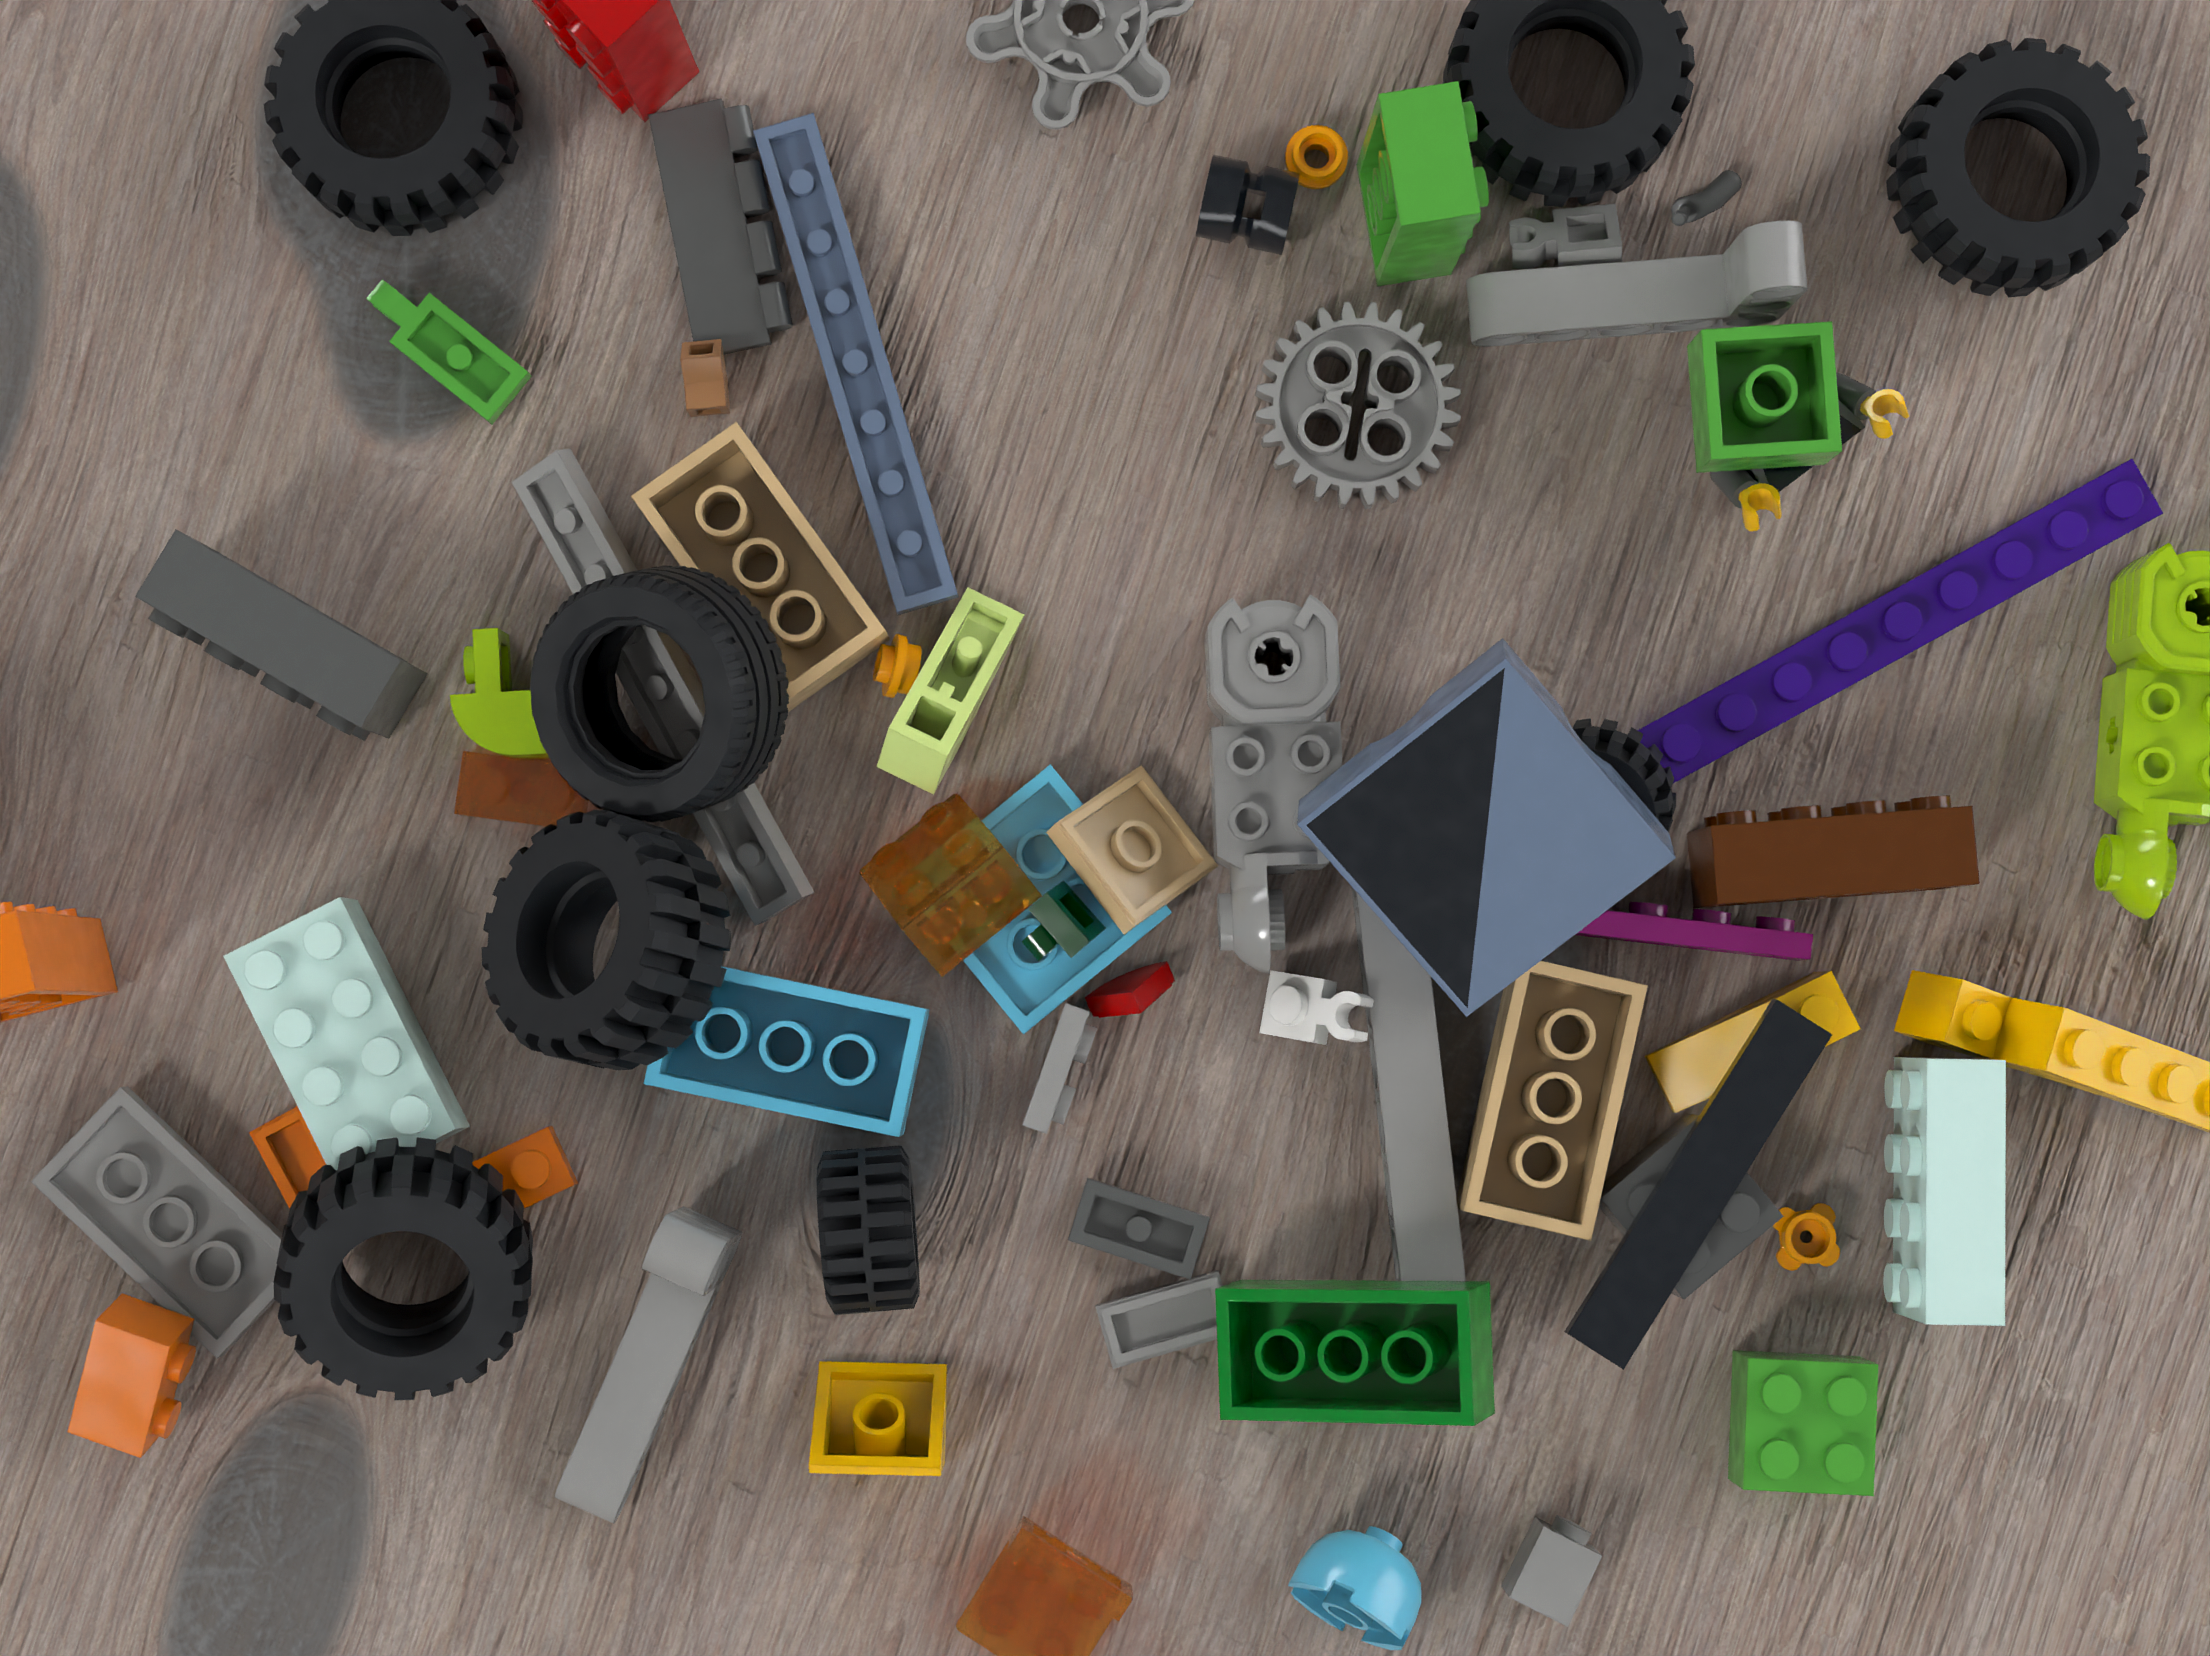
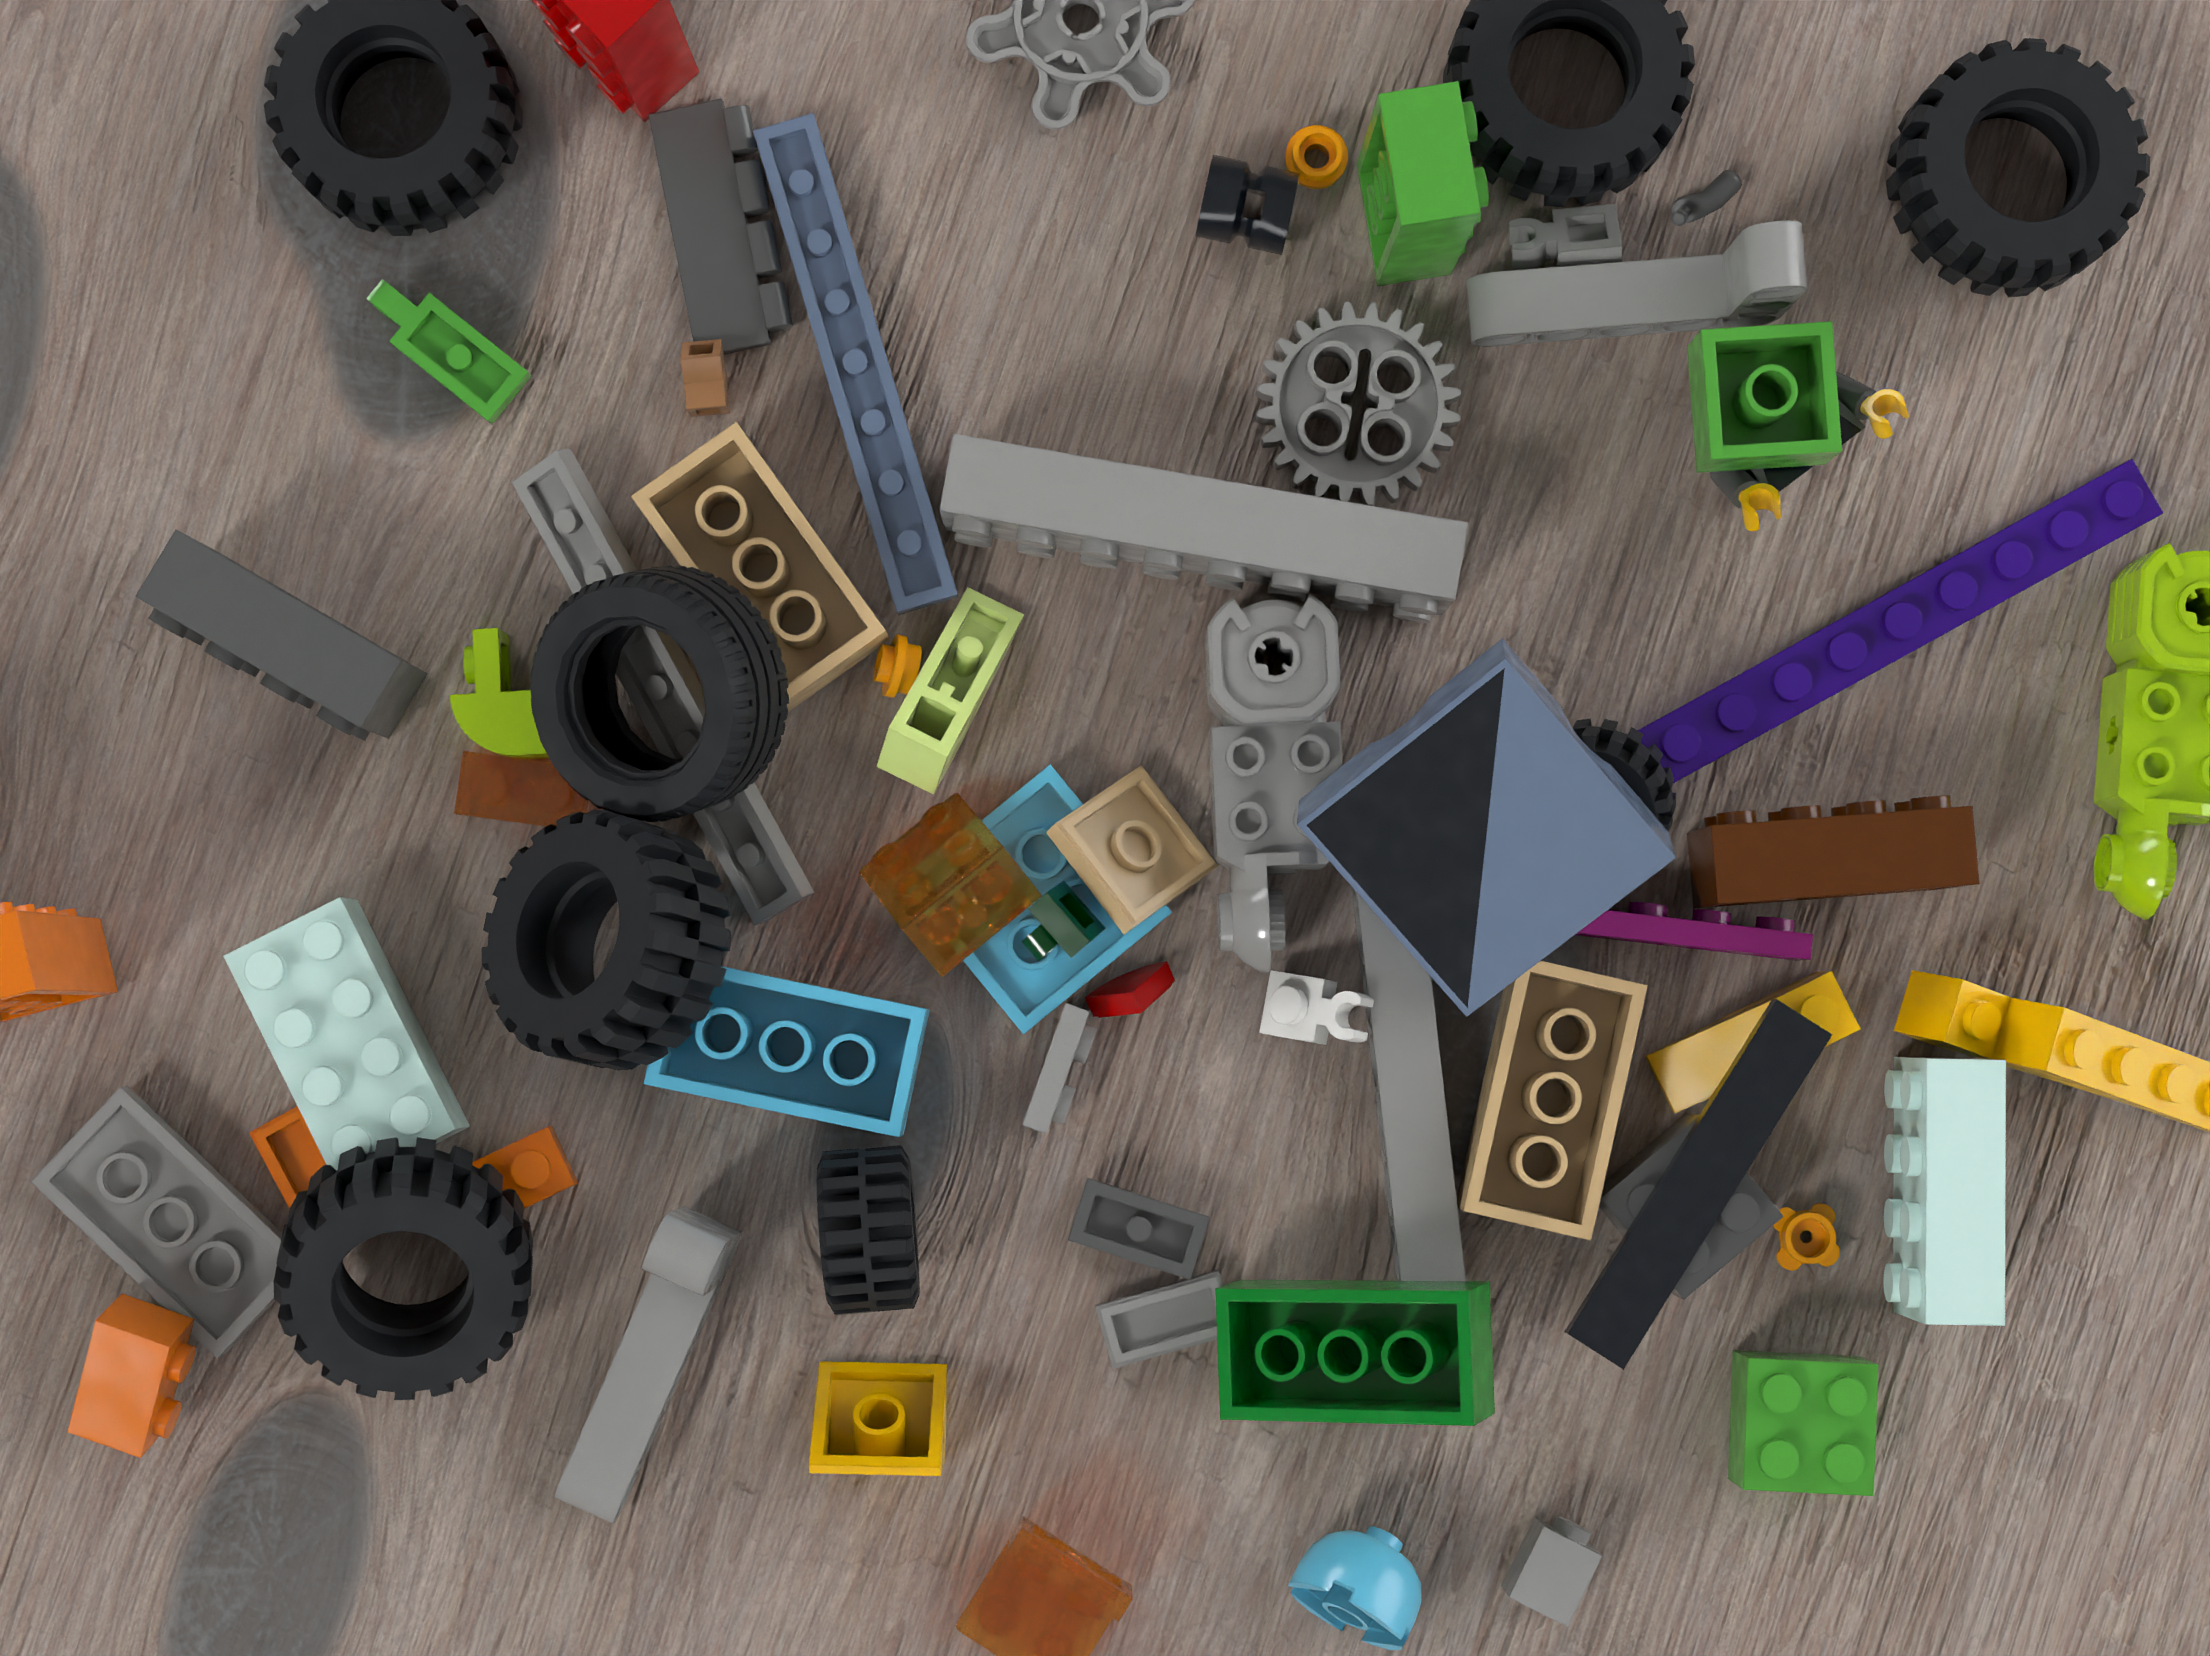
none -> light grey brick [939,434,1468,623]

